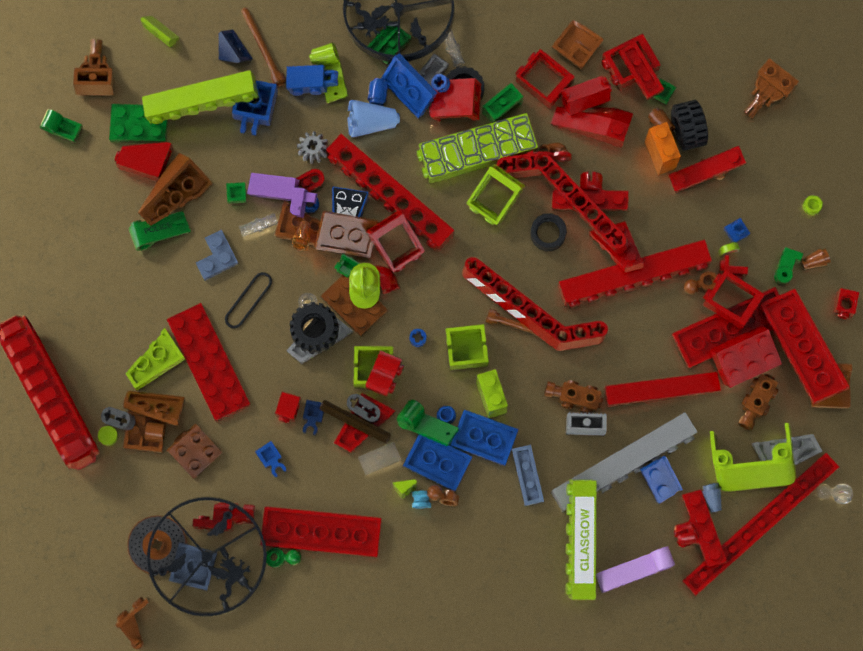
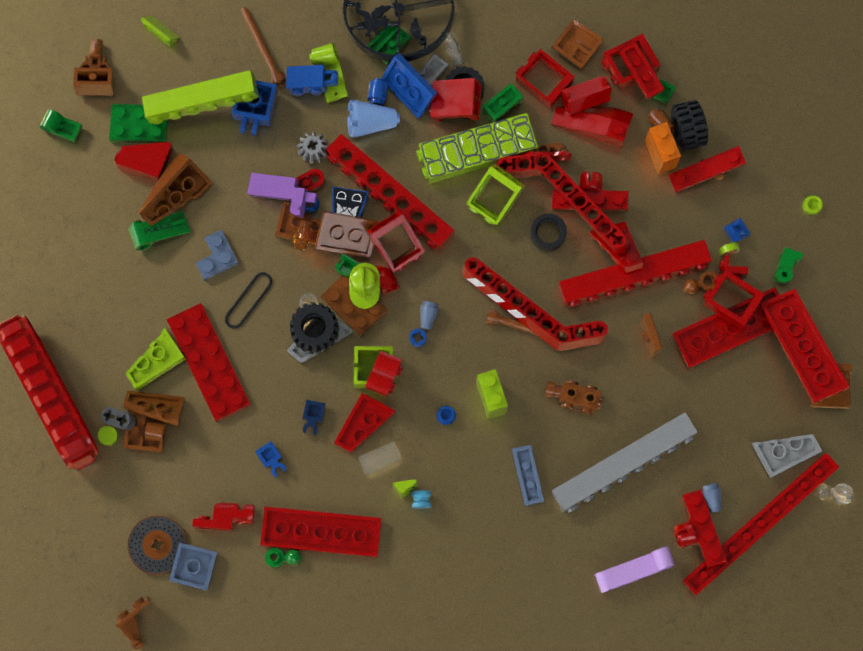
black piece [147,496,267,616] -> none
dark orange plate [167,424,222,479] -> none
dark blue slope [219,29,253,63] -> none
green plate [226,182,247,204] -> none
clear pin [239,213,278,237] -> none
red brick [275,392,301,423] -> none
dark brown axle [320,400,391,443] -> none
dark grey beam [347,394,380,423] -> none
green door [396,399,459,446] -> none
blue plate [403,434,472,492] -> none
dark orange plate [427,485,459,506] -> none
blue bush [431,74,450,93] -> none
lime piece [446,324,489,370] -> none
blue plate [451,410,519,466] -> none
light grey brick [566,412,607,436] -> none
lime brick [566,479,596,600] -> none
red slope [604,372,721,408] -> none
blue plate [640,456,683,504] -> none
red brick [709,326,782,388] -> none
lime windscreen [710,423,796,492] -> none
dark orange brick [738,374,779,431] -> none
dark orange brick [743,58,799,119] -> none
dark orange cone [801,248,831,270] -> none
red brick [833,288,859,319] -> none
none -> sand blue cone [420,301,439,330]
none -> dark orange plate [639,313,662,359]

